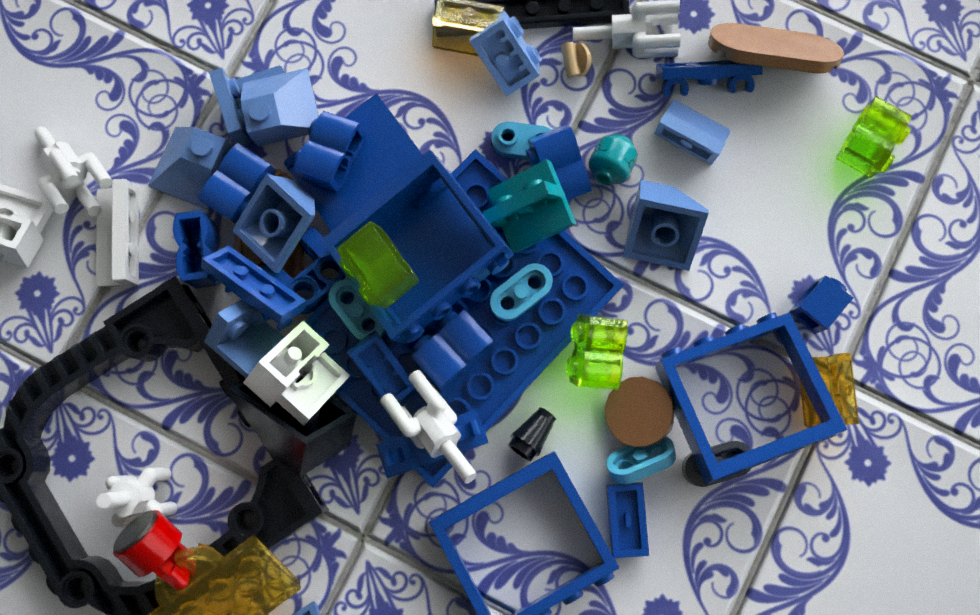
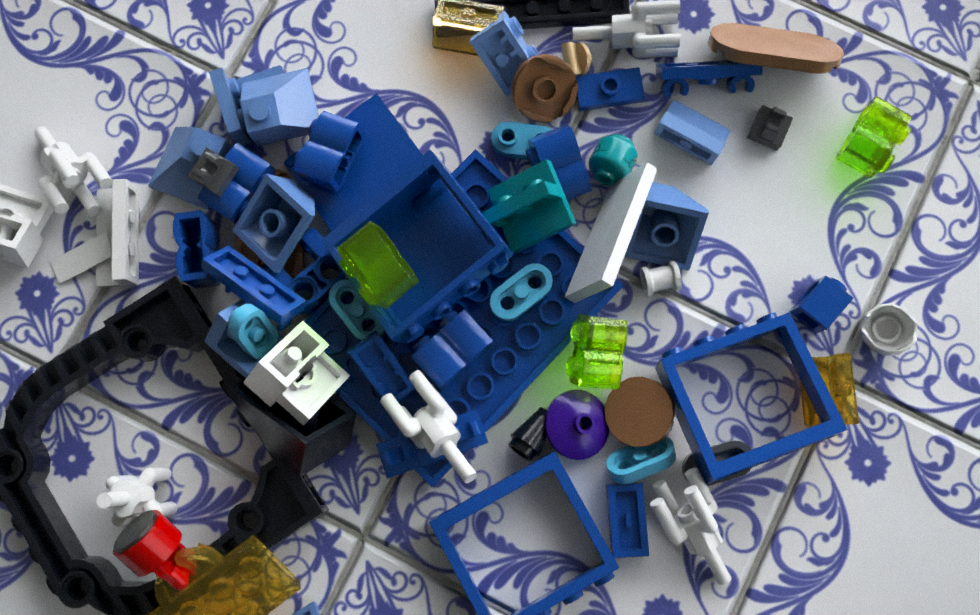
none -> white sticker [51,233,112,284]
none -> dark grey tile [188,147,240,197]
none -> medium azure plate [228,304,278,359]
none -> medium nougat tile [511,54,578,123]
none -> dark purple dish [545,390,609,460]
none -> white tile [565,162,657,303]
none -> blue plate [575,67,645,112]
none -> white bush [640,261,682,297]
none -> white plant [650,467,731,585]
none -> dark grey tile [747,105,793,151]
none -> white hair [861,303,918,356]

